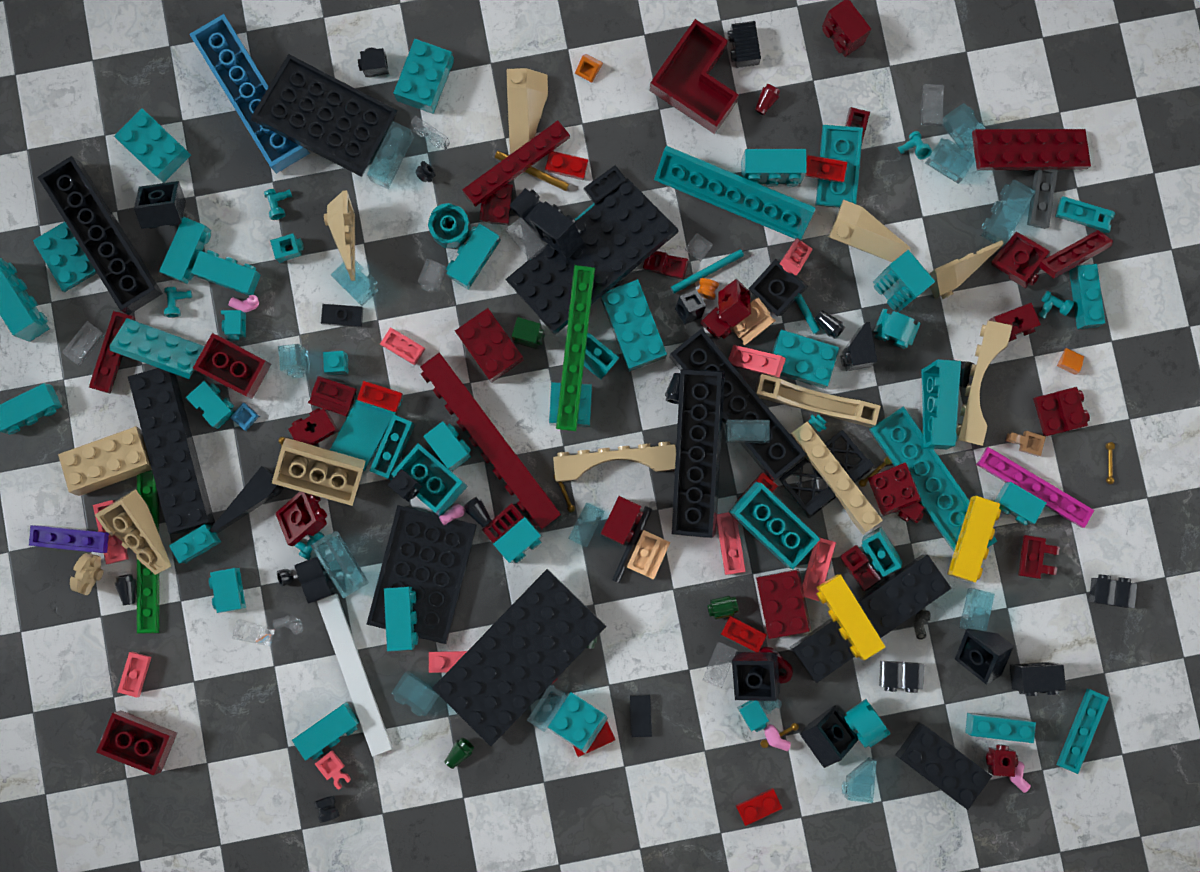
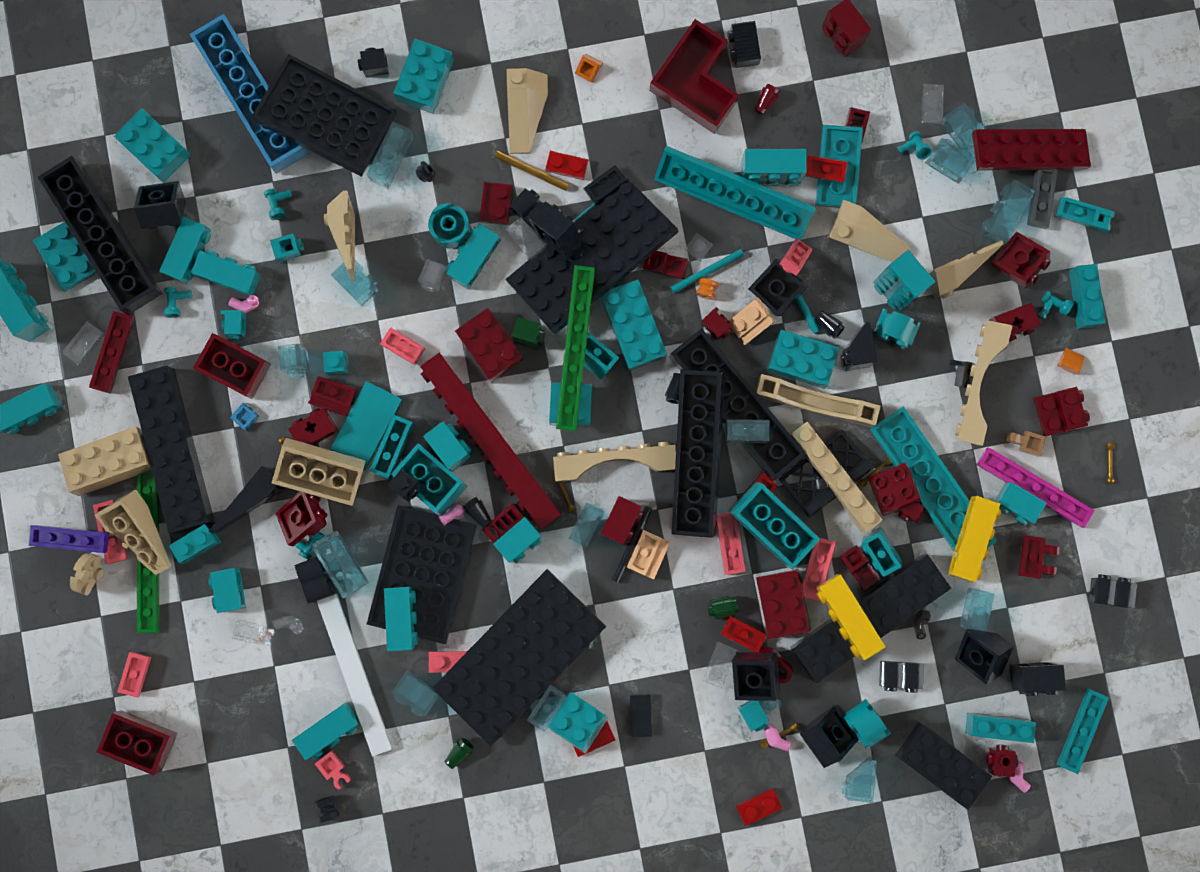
teal plate [110,318,205,379] -> none
black cone [114,574,136,605] -> none
teal brick [186,381,235,429] -> none
black hinge [277,569,294,586] -> none
black plate [321,304,364,327] -> none
red plate [357,381,403,413] -> none
clear plate [411,115,450,150] -> none
dark red plate [462,120,570,207] -> none
black brick [675,289,707,325] -> none
dark red brick [718,279,751,327] -> none
coral plate [728,345,786,378] -> none
teal plate [808,414,827,432] -> none
teal wedge [921,359,961,450] -> none
dark red plate [1039,230,1113,278] -> none

